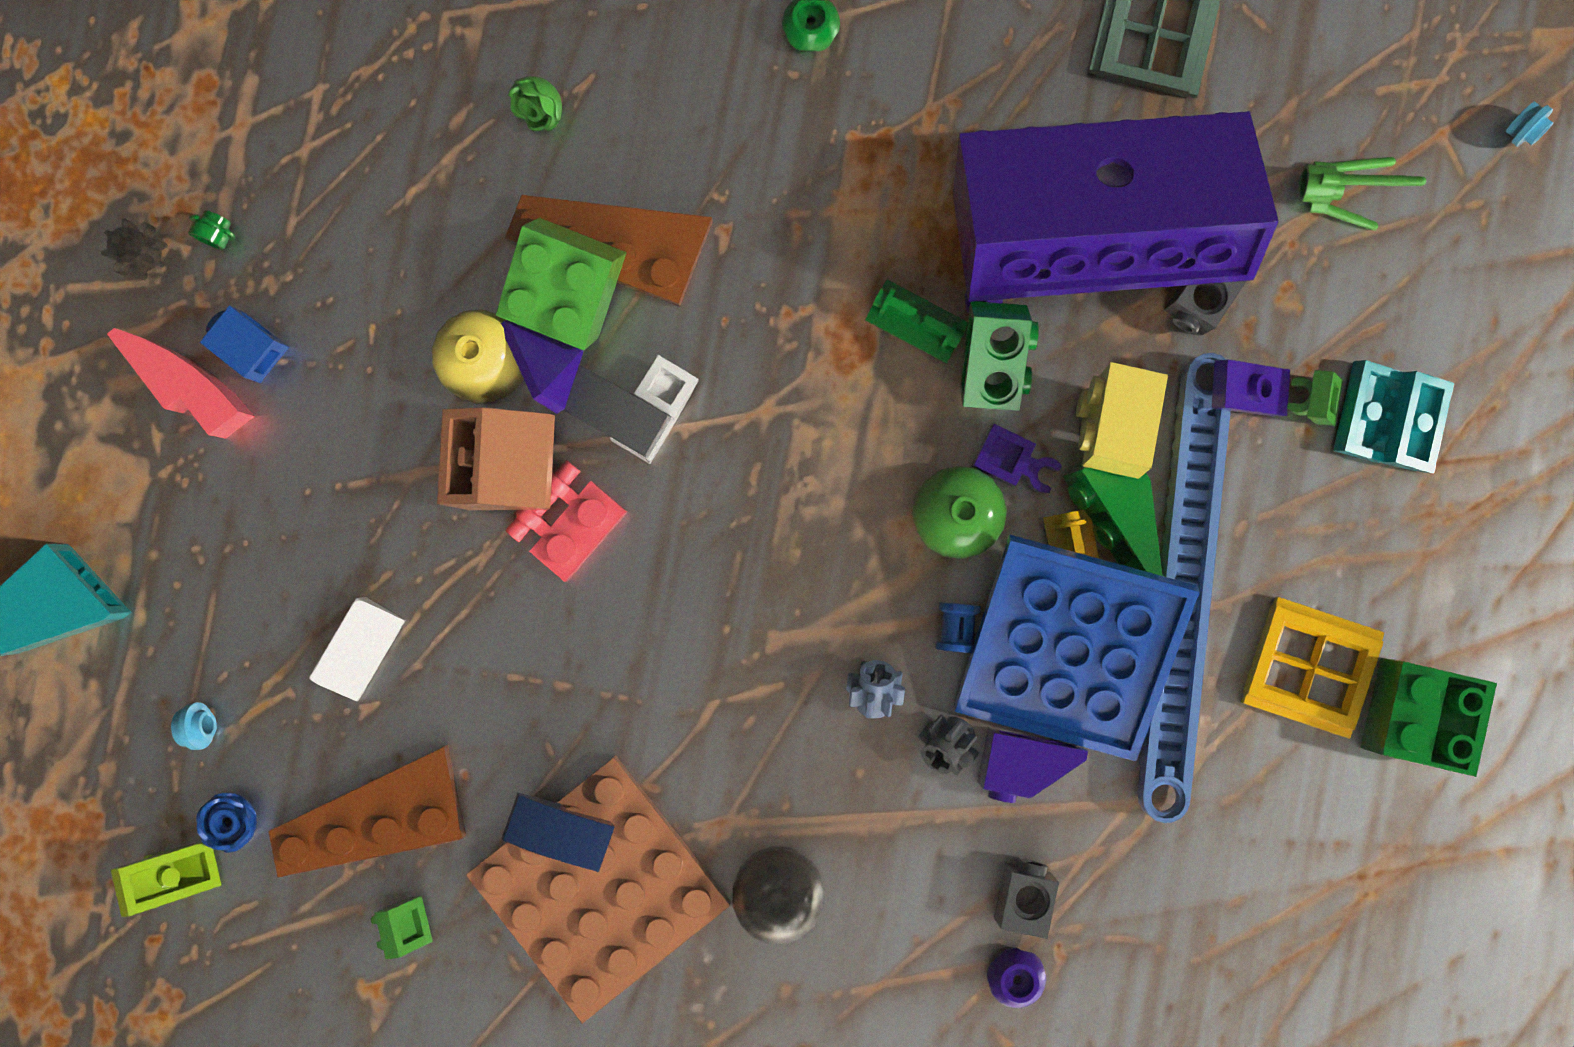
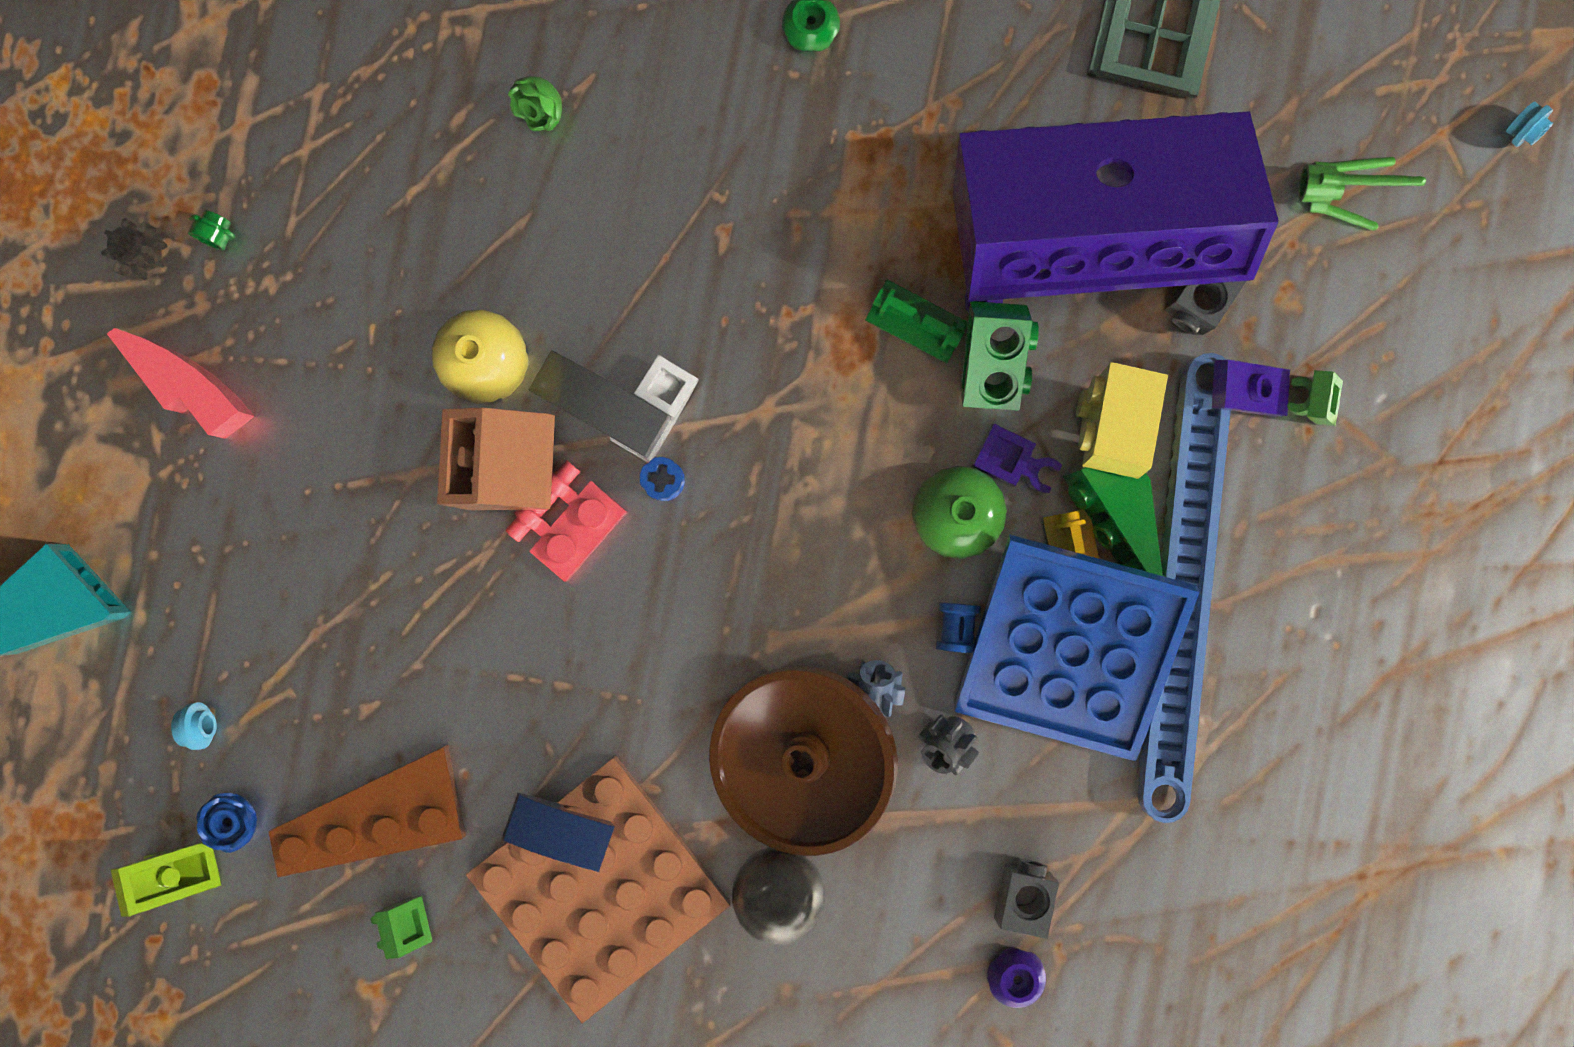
blue brick [200,305,289,383] -> none
white slope [309,597,406,701] -> none
bright green brick [496,218,627,351] -> none
dark purple slope [501,320,584,414] -> none
dark orange wing [505,195,713,307] -> none
dark purple slope [977,728,1088,803] -> none
yellow piece [1241,597,1385,739] -> none
teal slope [1333,360,1454,473] -> none
green slope [1360,658,1497,777] -> none
none -> blue bush [640,457,685,501]
none -> reddish brown dish [709,666,898,856]

